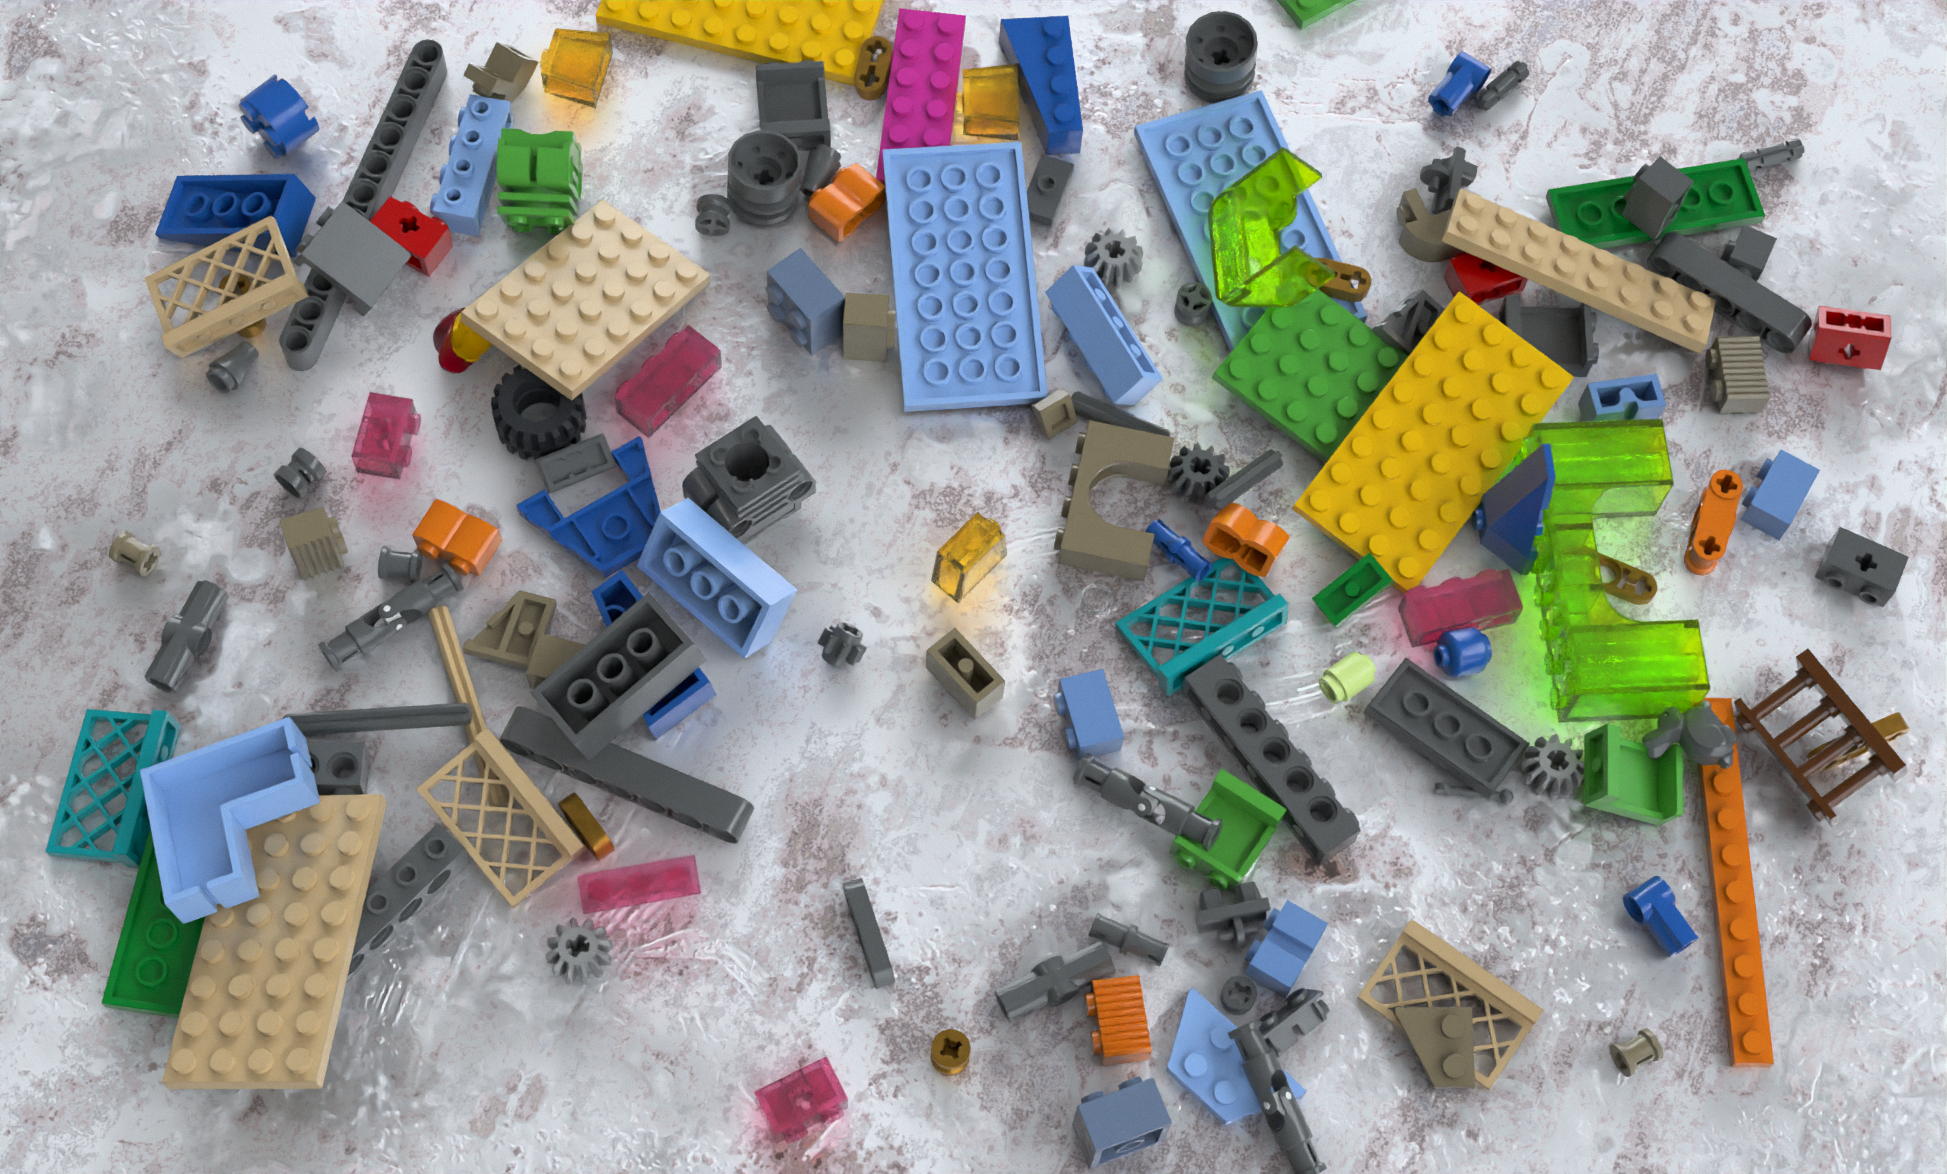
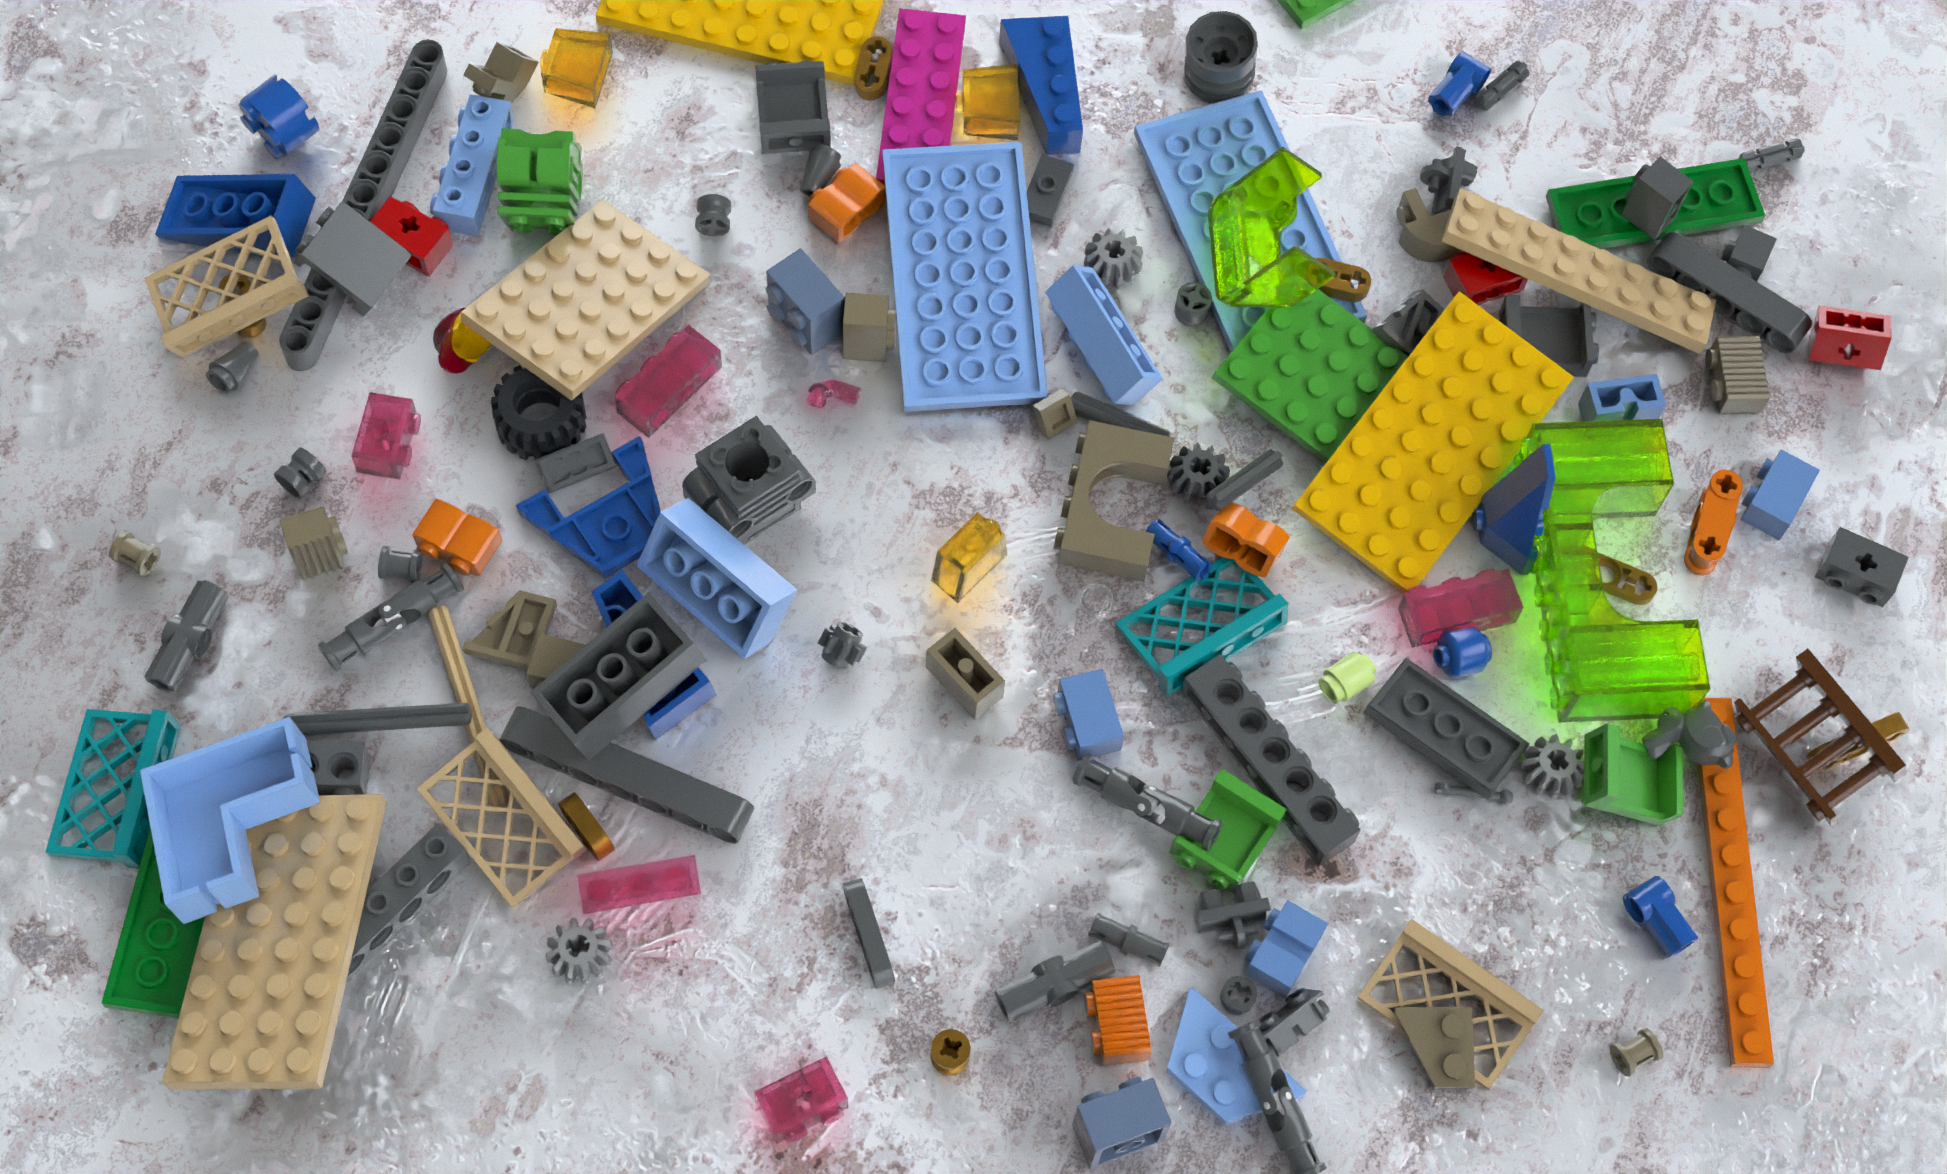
dark grey wheel [727,130,801,225] -> none
green plate [1312,552,1394,629] -> none
none -> clear pink arm [807,379,861,408]

